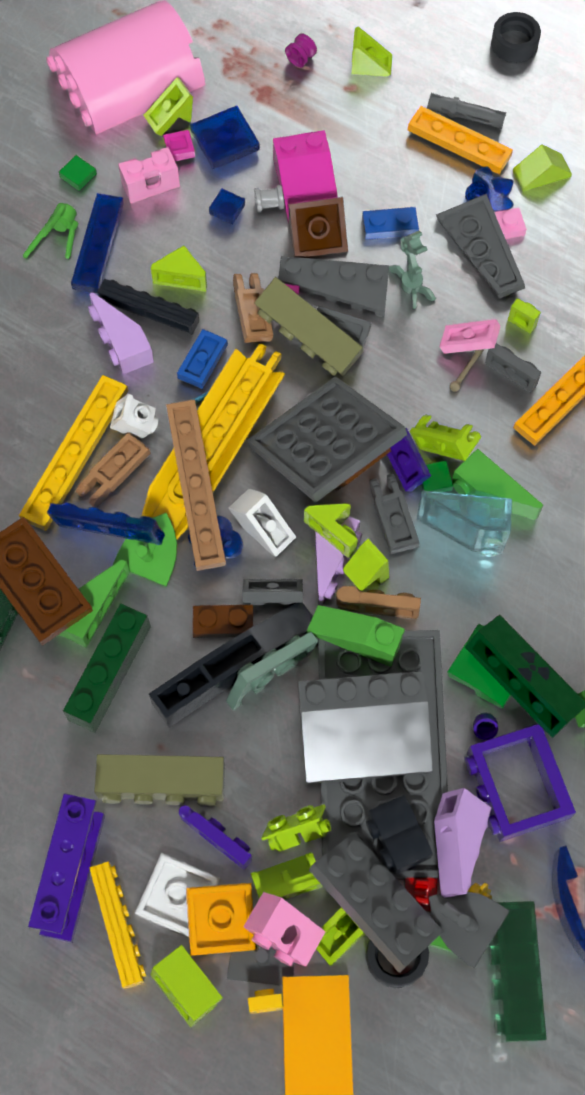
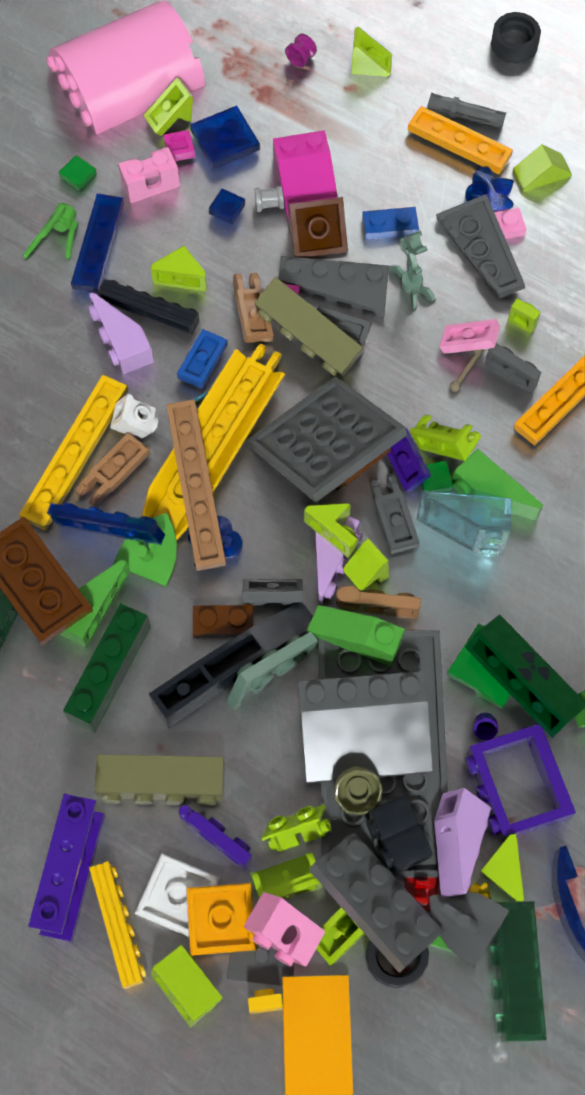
white slope [229,489,296,557] -> none
none -> olive hair [334,766,382,815]
none -> lime slope [481,834,524,903]

